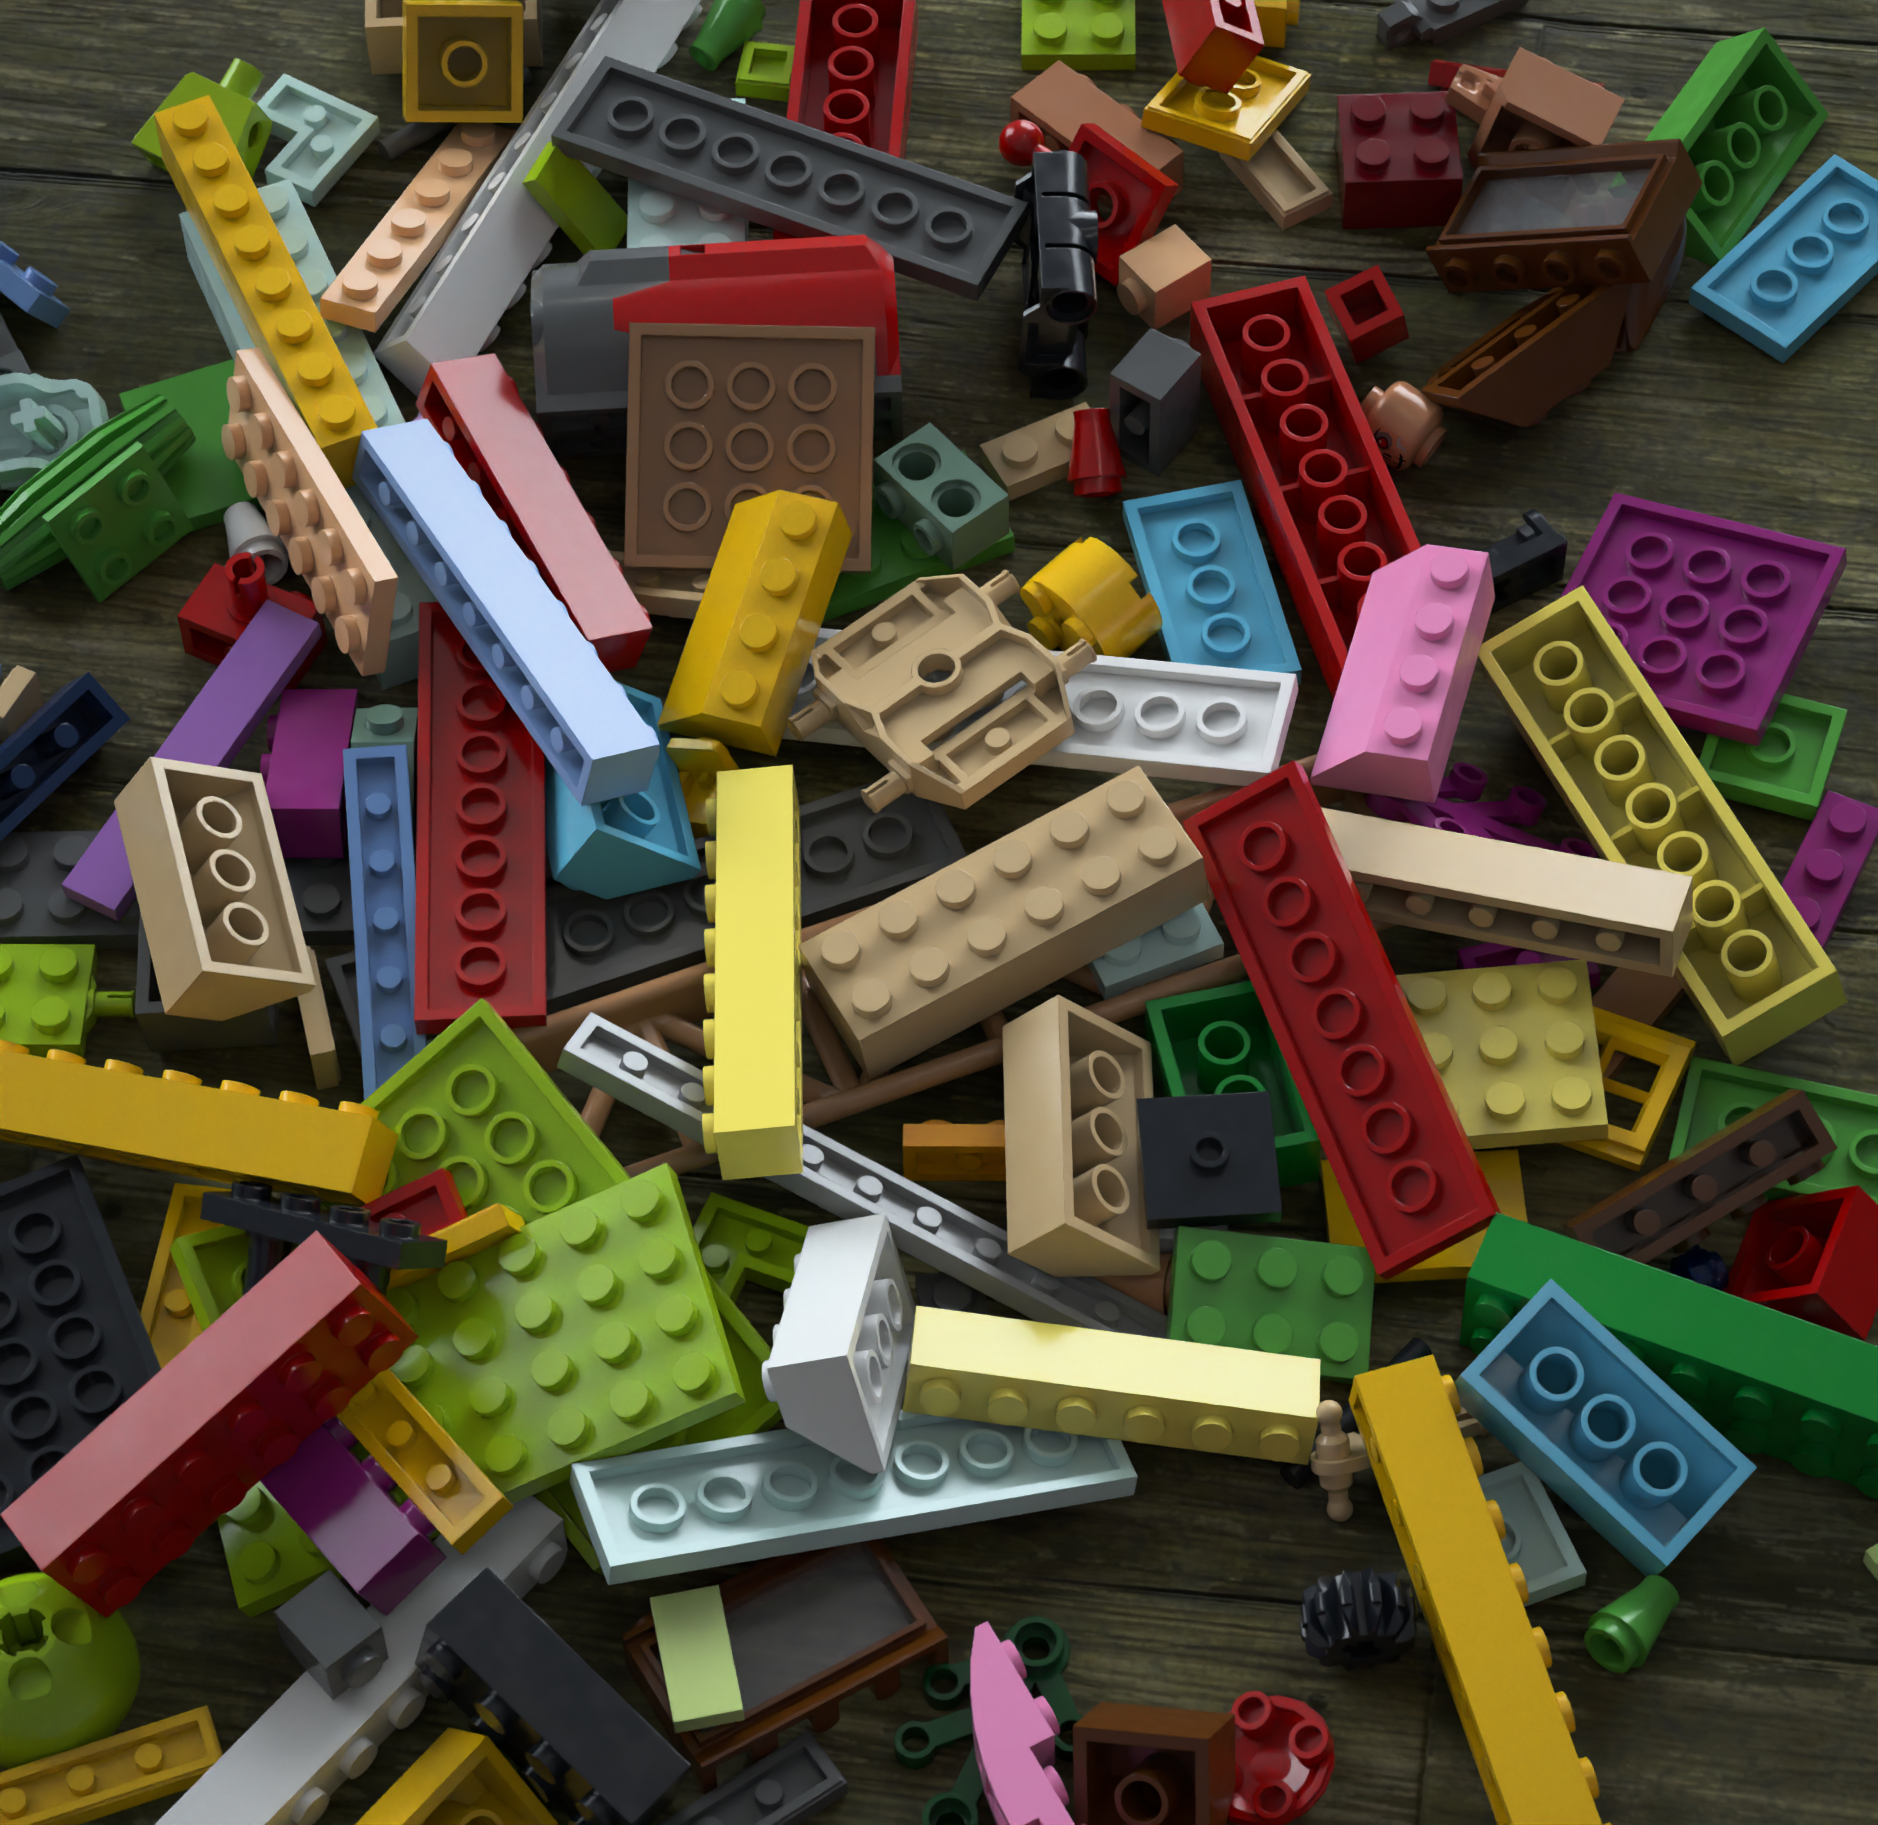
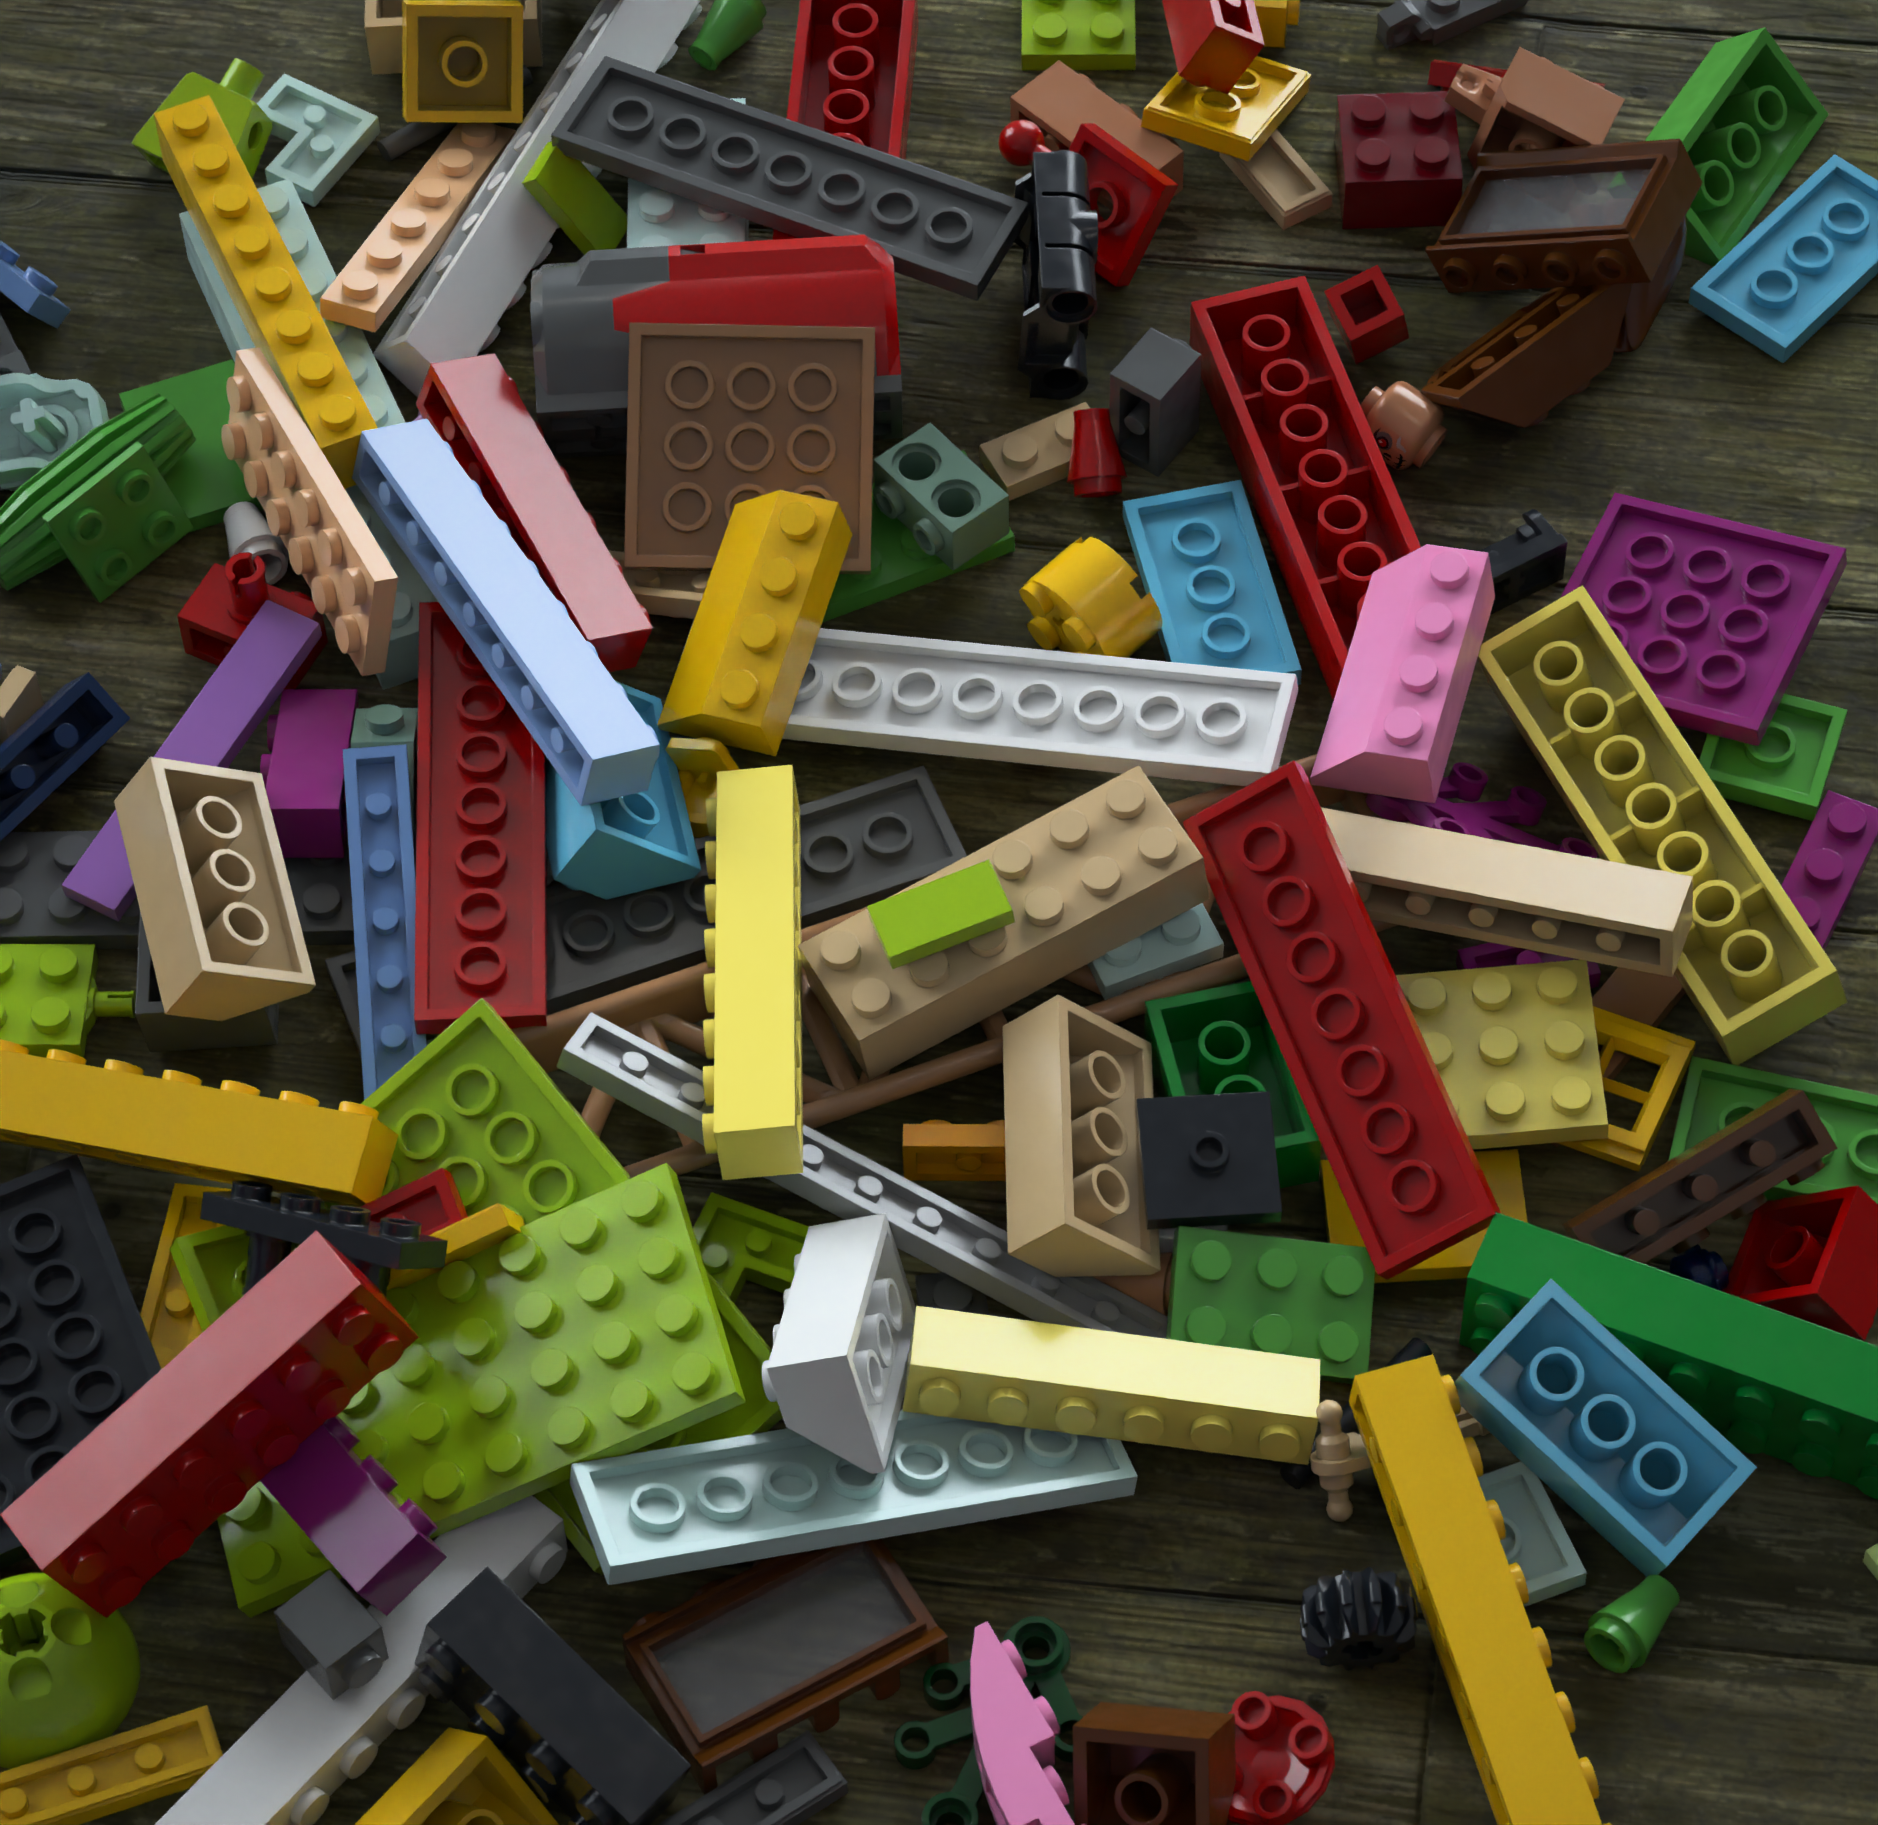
tan tile [298,946,342,1090] -> none
yellow plate [337,1369,514,1555] -> none
yellowish green tile [650,1585,744,1733] -> none
lime tile [735,41,795,102] -> none
tan piece [786,570,1097,814] -> none
light nougat brick [1117,224,1212,330] -> none
none -> lime tile [867,860,1015,969]

